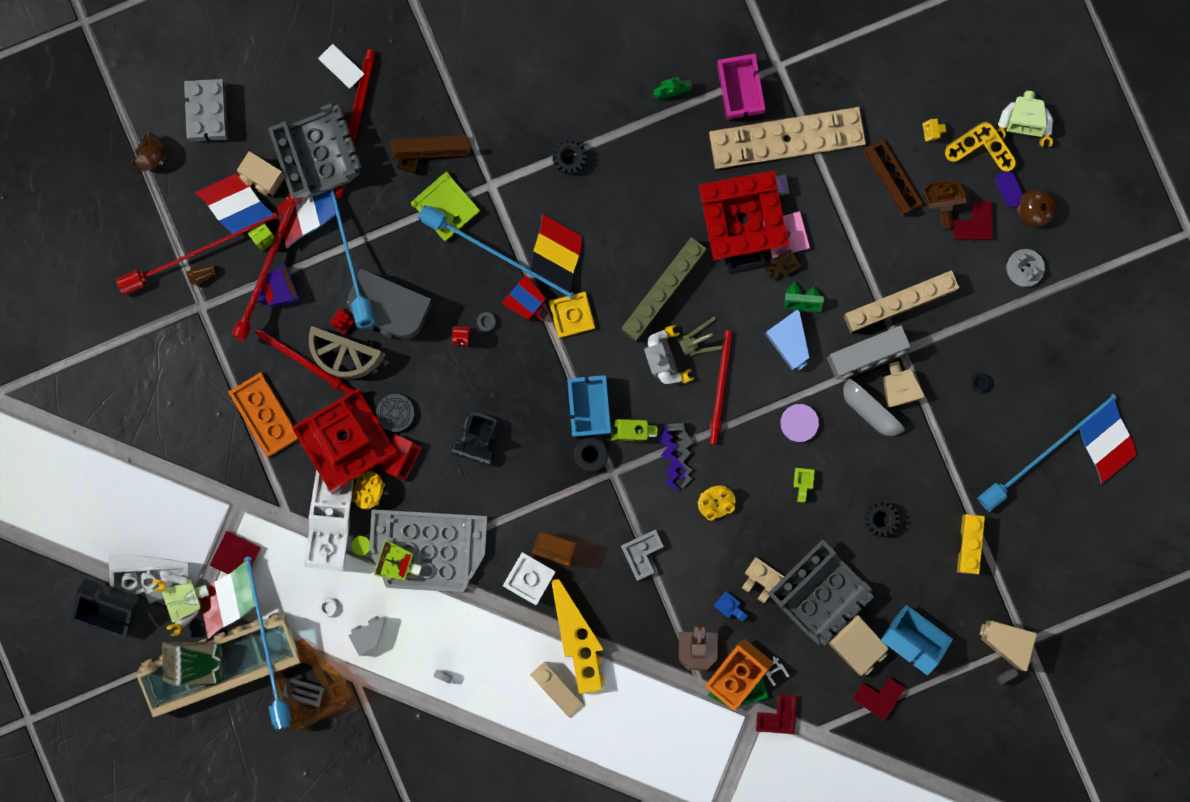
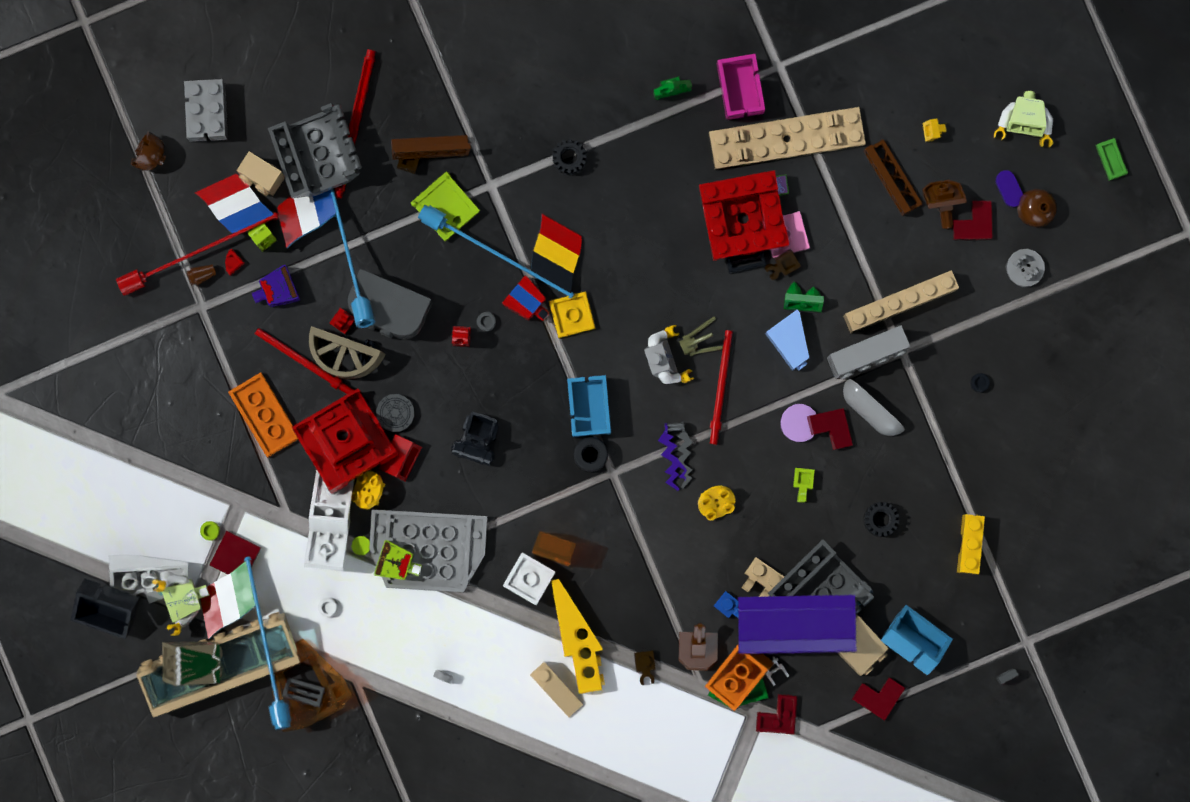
red hose [232,192,303,341] -> none
white sticker [318,44,364,88] -> none
light grey slope [348,616,385,656] -> none
lime torso [611,420,657,441] -> none
olive brick [621,237,706,342] -> none
light grey plate [621,530,664,581] -> none
tan torso [883,361,924,409] -> none
yellow beam [945,122,1015,171] -> none
flag [977,394,1136,512] -> none
tan slope [980,621,1037,671] -> none
none -> lime tile [200,521,220,541]
none -> red tile [225,249,245,276]
none -> dark brown plate [634,650,656,685]
none -> dark purple hinge [738,595,856,654]
none -> dark red tile [807,408,853,450]
none -> bright green tile [1096,138,1128,181]

